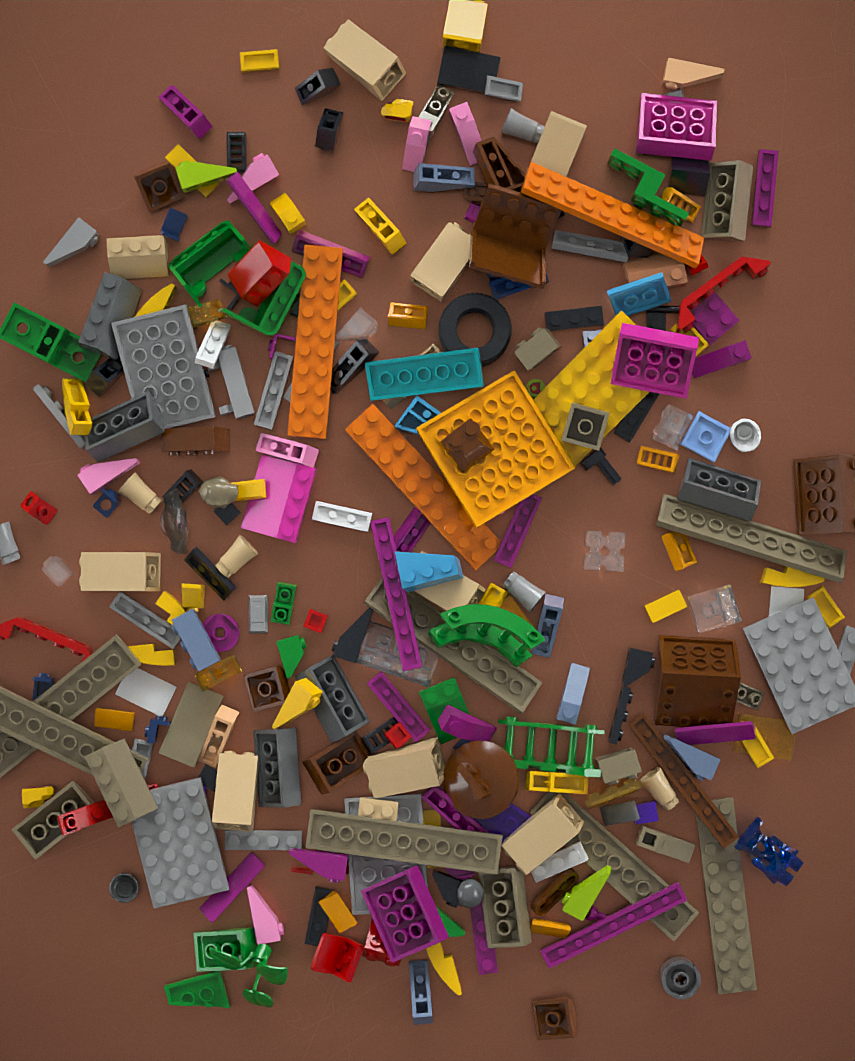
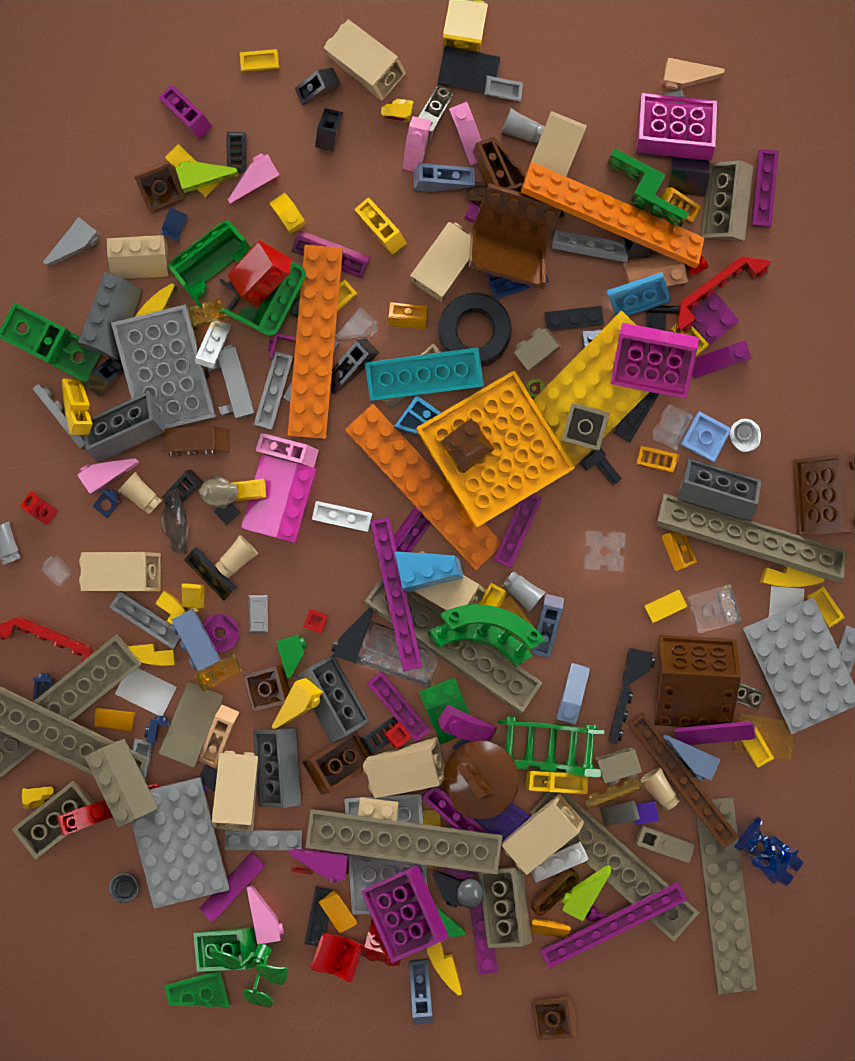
magenta slope [226,172,282,244] -> none
green slope [270,582,297,625] -> none
flat silver brick [659,956,701,1000] -> none

